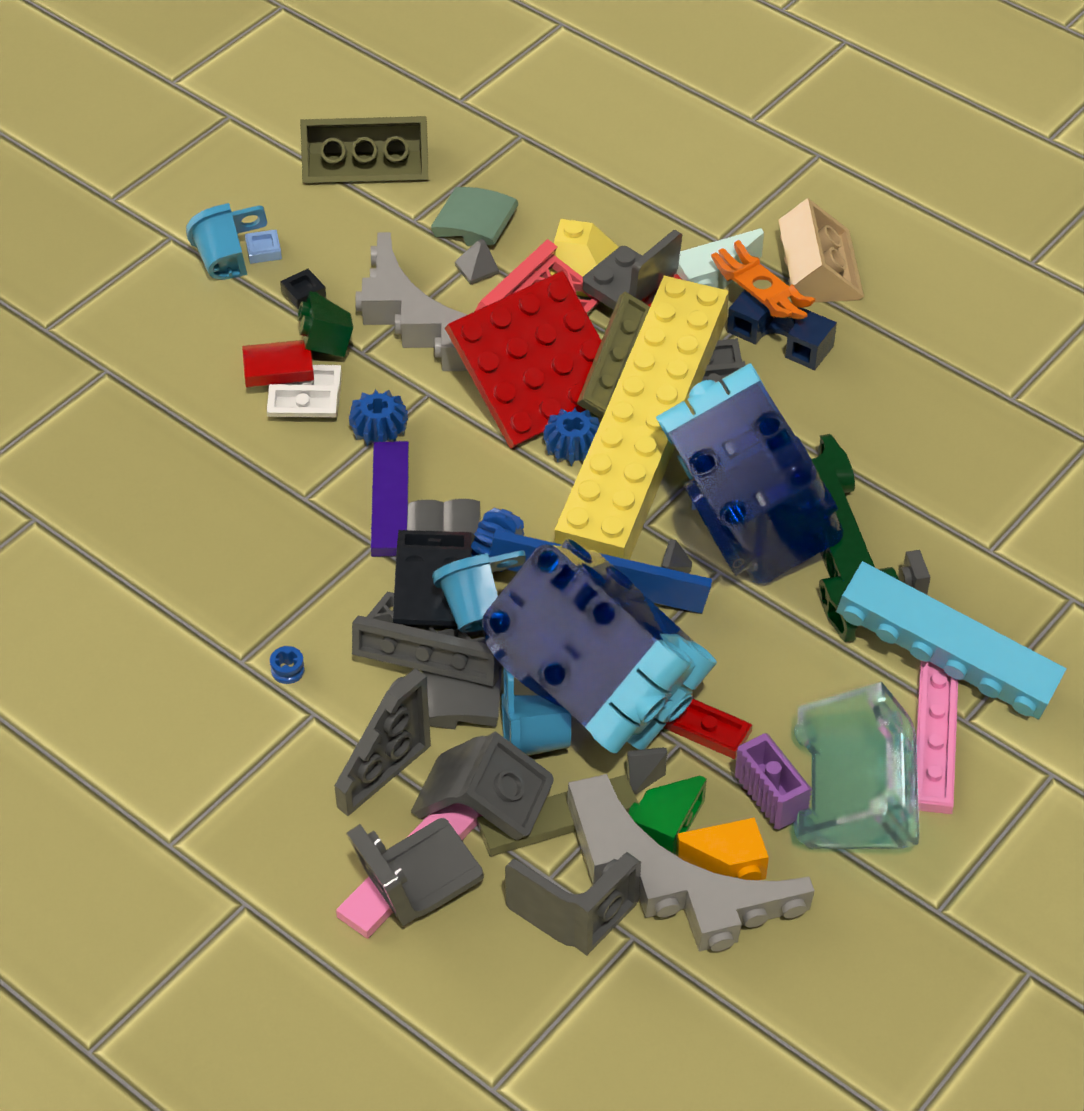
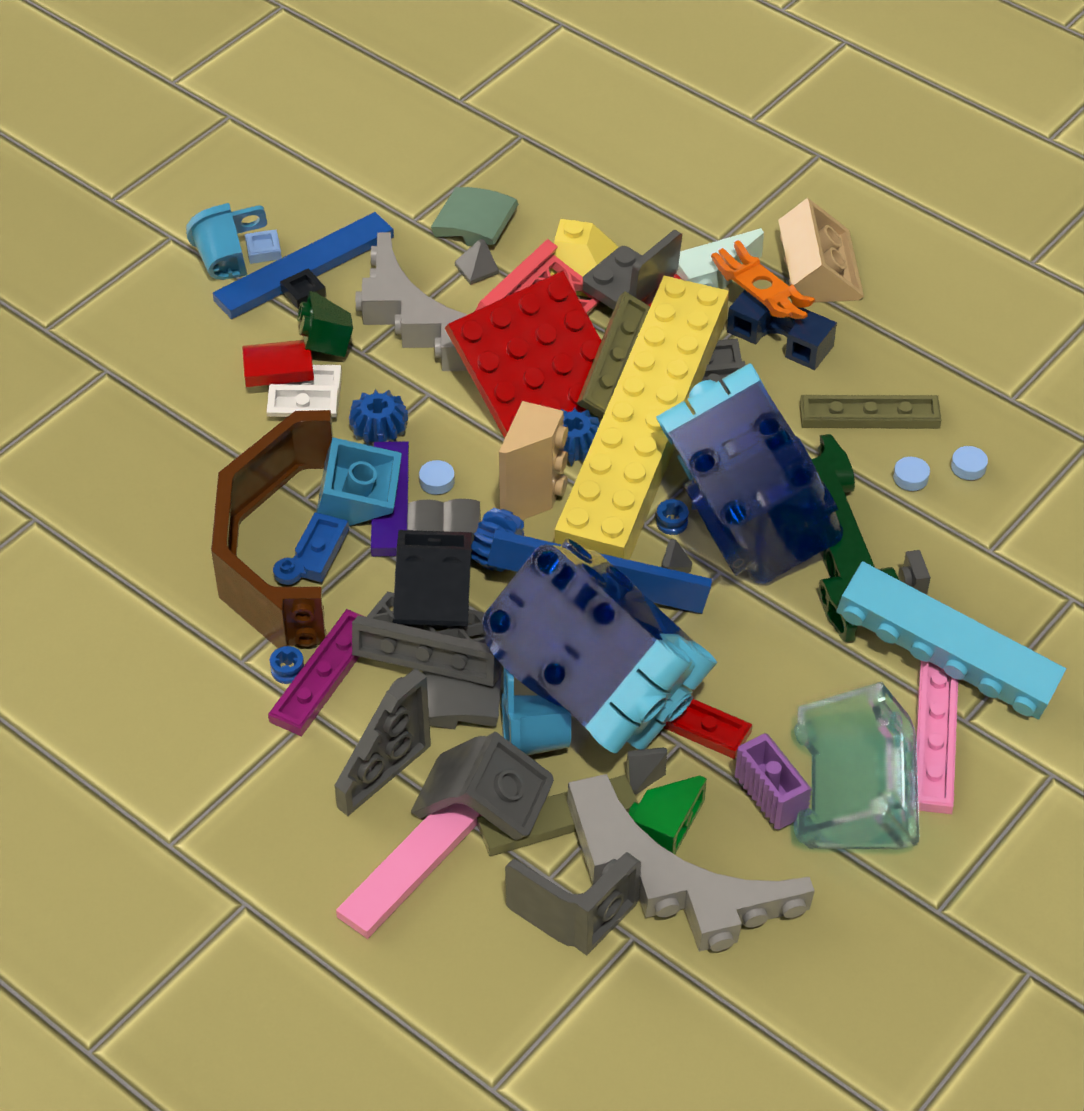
olive slope [300,116,428,183] -> none
dark grey piece [346,818,484,926] -> none
dark azure container [432,550,526,633] -> none
light orange slope [676,817,769,880] -> none
none -> reddish brown panel [211,410,333,648]
none -> blue tile [212,212,394,319]
none -> magenta tile [268,609,365,737]
none -> blue hinge [273,512,349,585]
none -> dark azure slope [316,437,402,526]
none -> light blue tile [419,460,455,495]
none -> tan slope [499,401,568,520]
none -> blue bush [656,499,689,535]
none -> olive tile [800,395,942,429]
none -> light blue tile [893,457,930,491]
none -> light blue tile [951,446,988,480]

